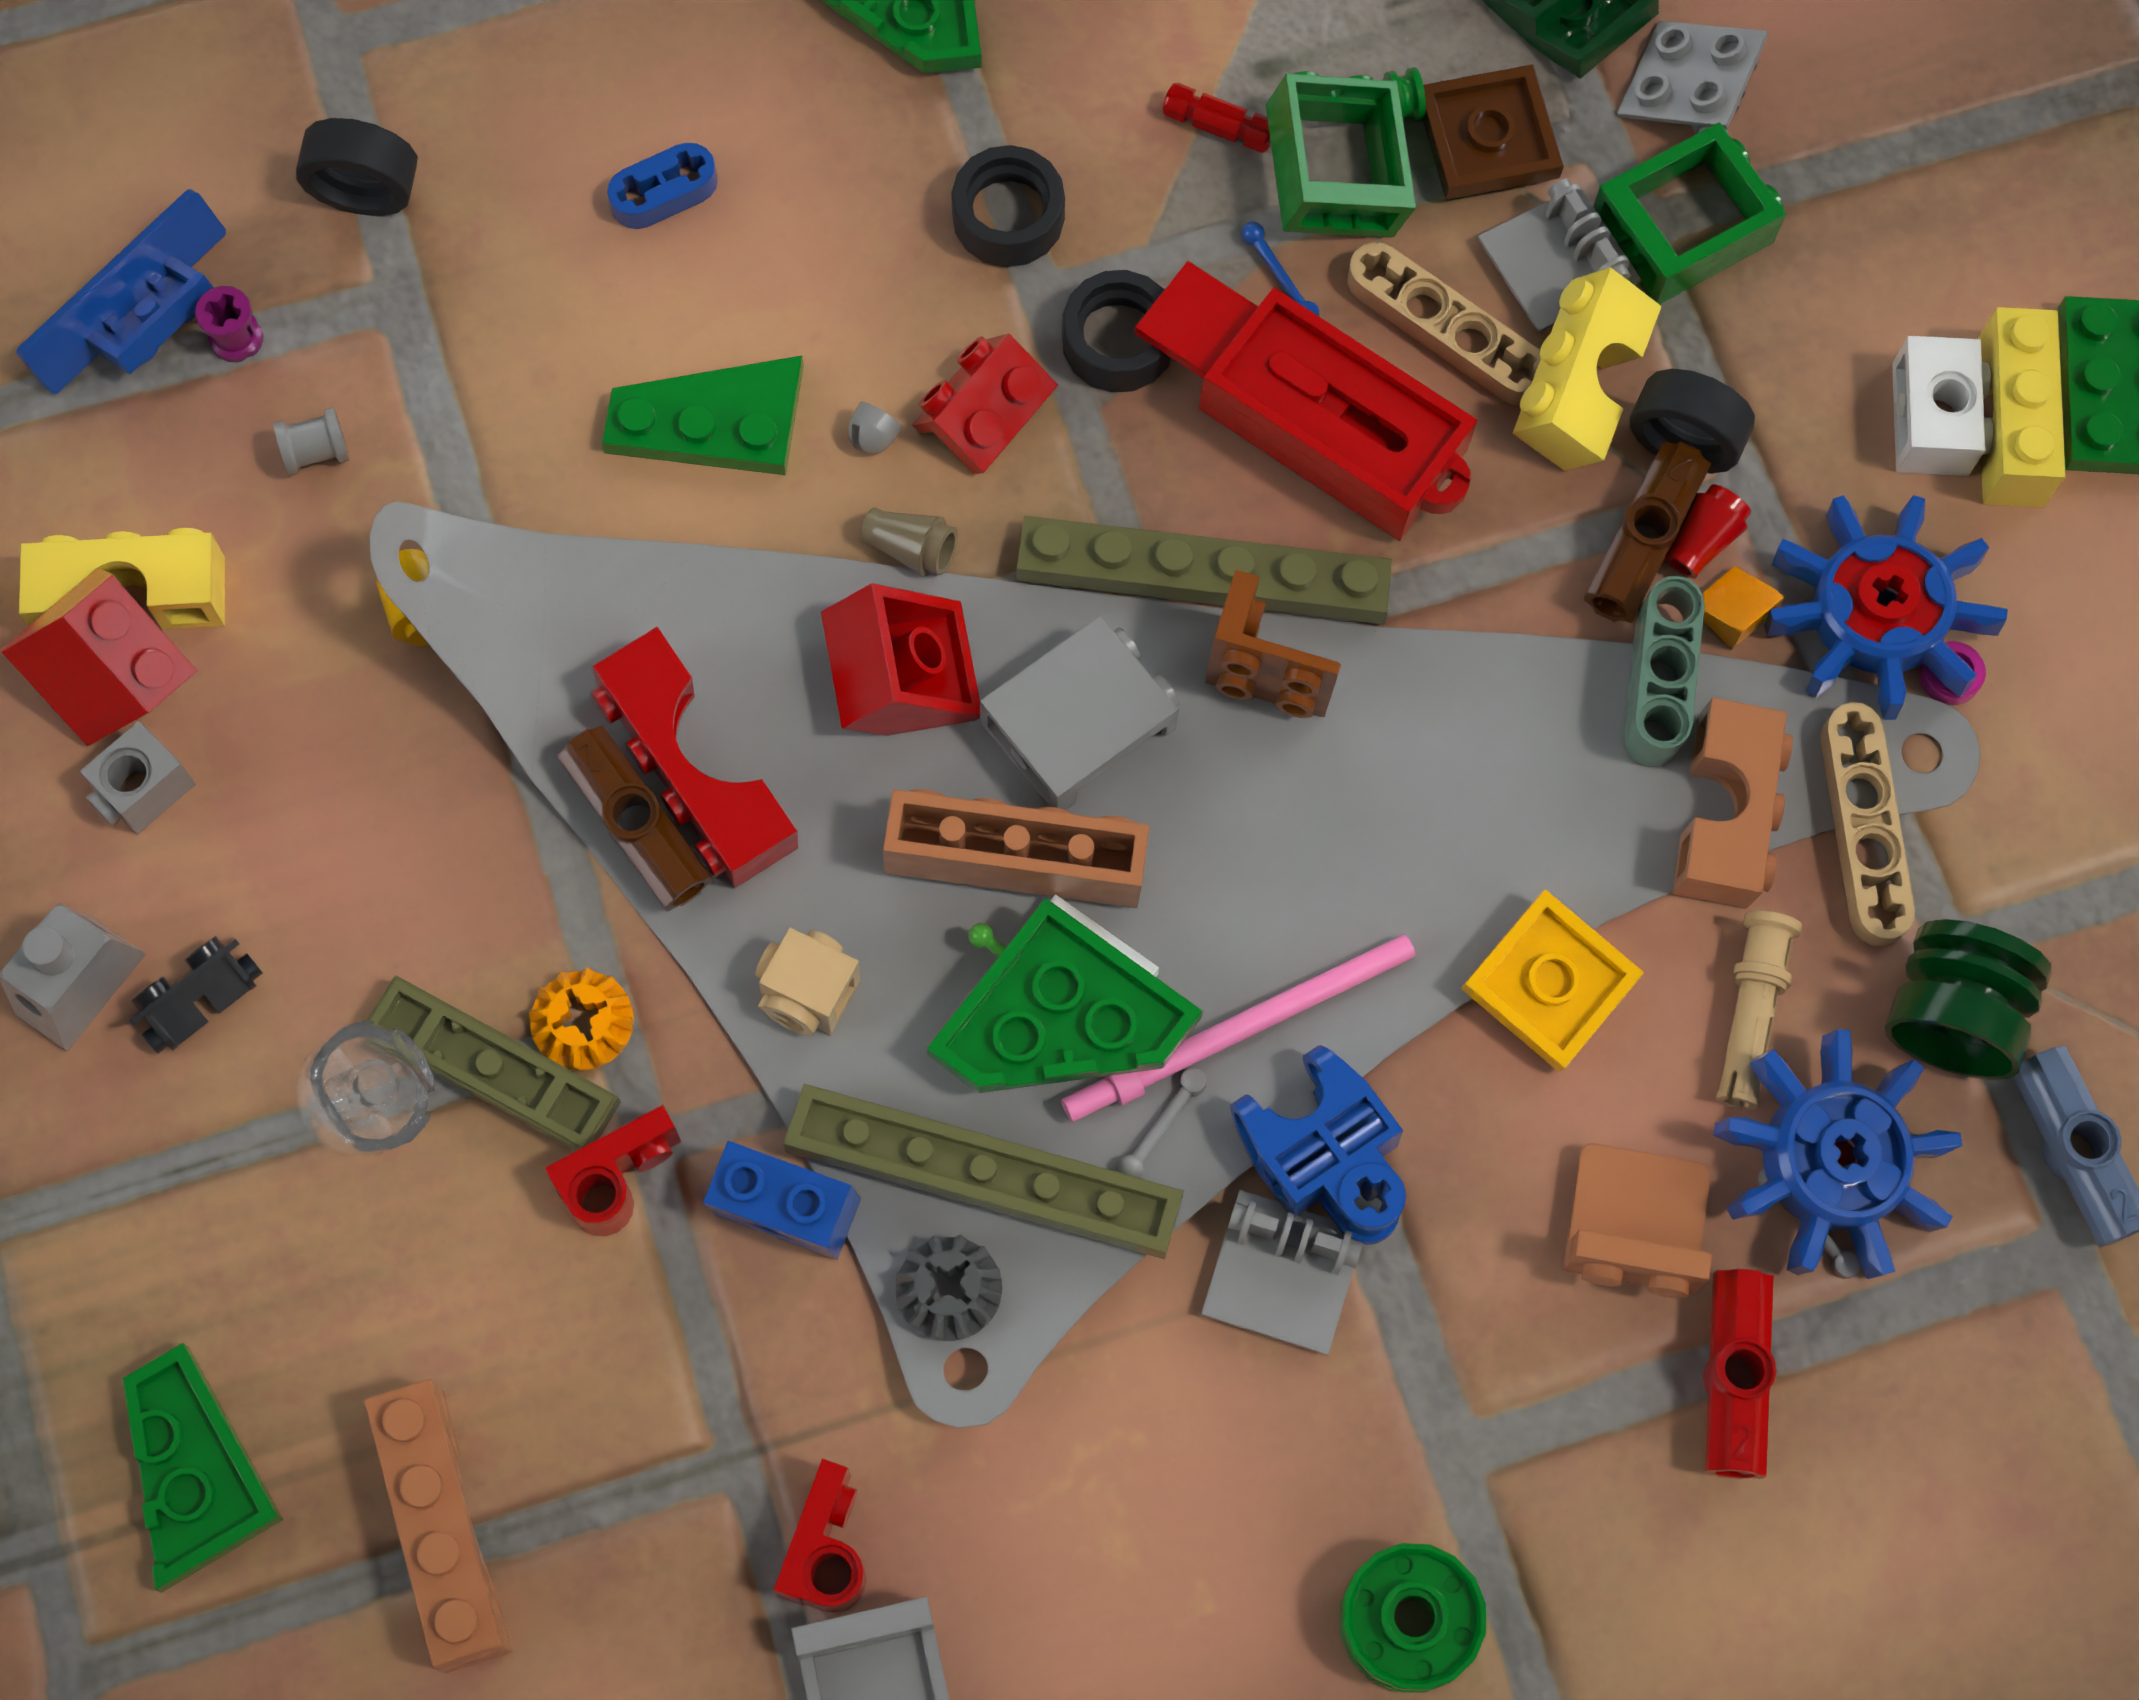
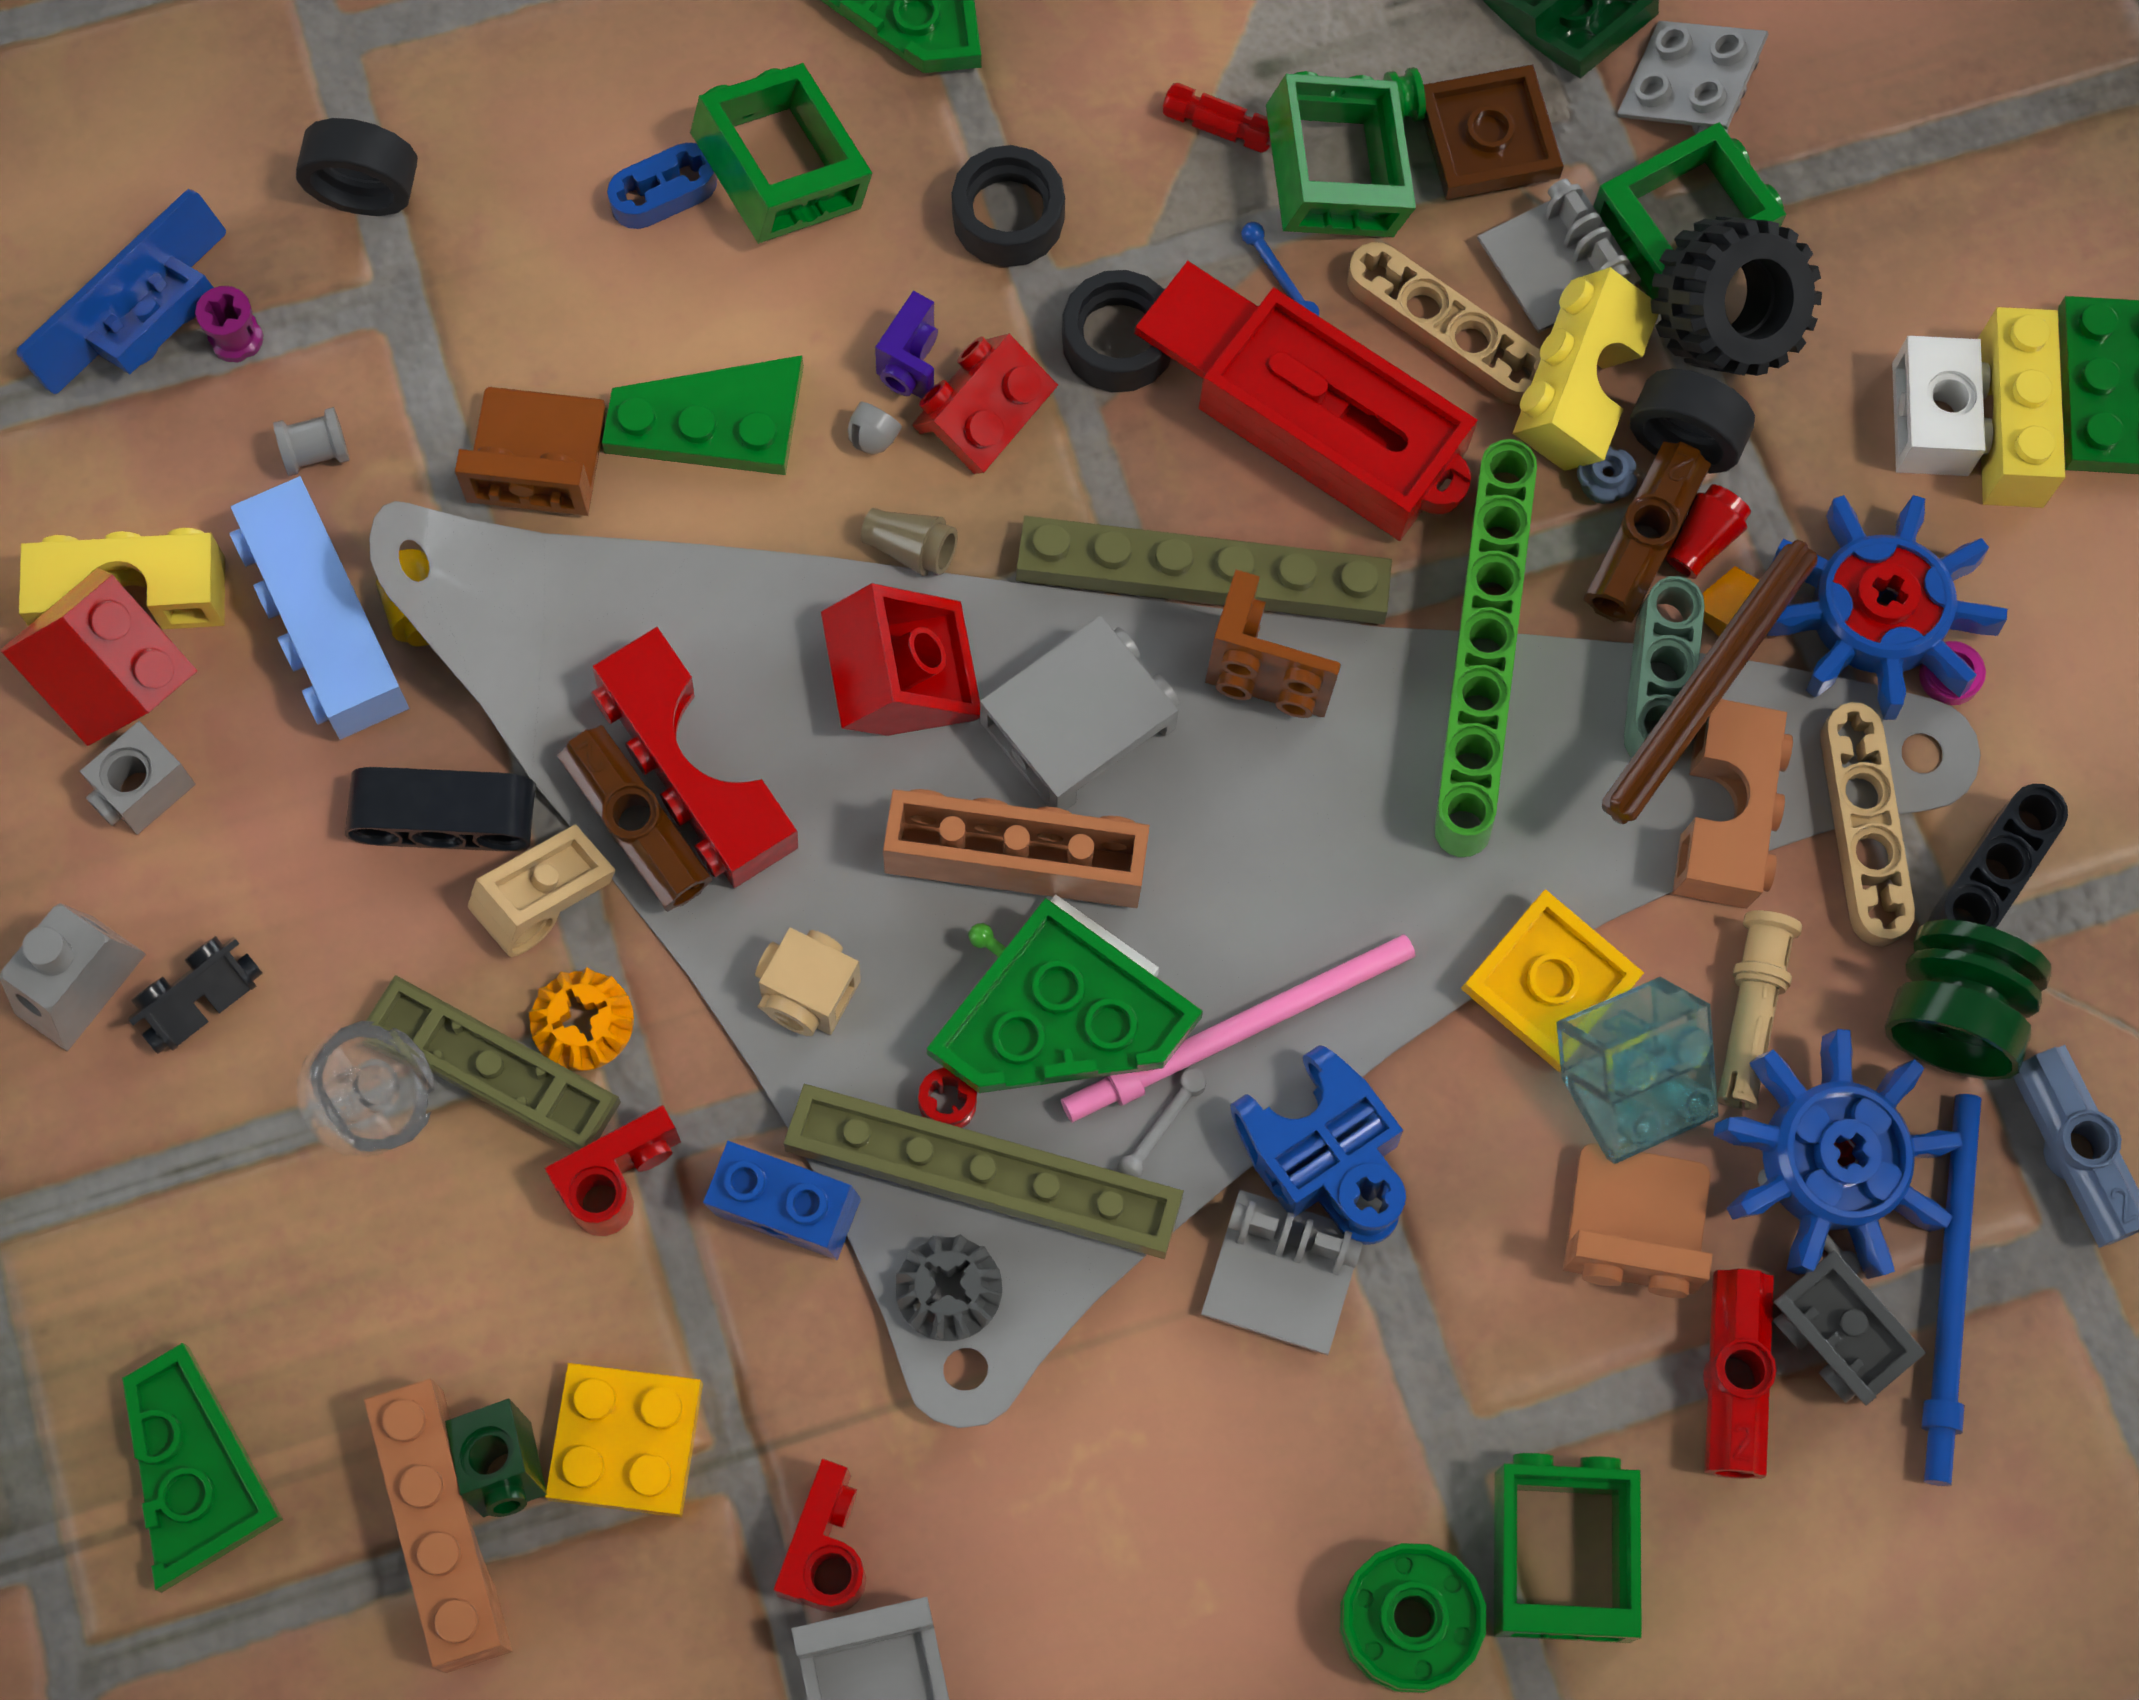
none -> light blue brick [229,476,410,740]
none -> black beam [345,767,536,851]
none -> dark green brick [445,1398,547,1518]
none -> dark orange bracket [455,387,607,516]
none -> tan plate [468,824,616,957]
none -> yellow plate [545,1363,703,1518]
none -> green window [690,63,873,244]
none -> dark purple bracket [875,290,938,399]
none -> red bush [918,1067,977,1128]
none -> bright green beam [1434,439,1537,857]
none -> green window [1494,1453,1642,1643]
none -> clear light blue slope [1556,976,1719,1164]
none -> sand blue plate [1577,446,1637,504]
none -> reddish brown axle [1602,540,1818,824]
none -> black tyre [1651,216,1822,376]
none -> dark grey bracket [1773,1250,1926,1406]
none -> blue bar [1921,1094,1982,1486]
none -> black beam [1928,783,2068,928]

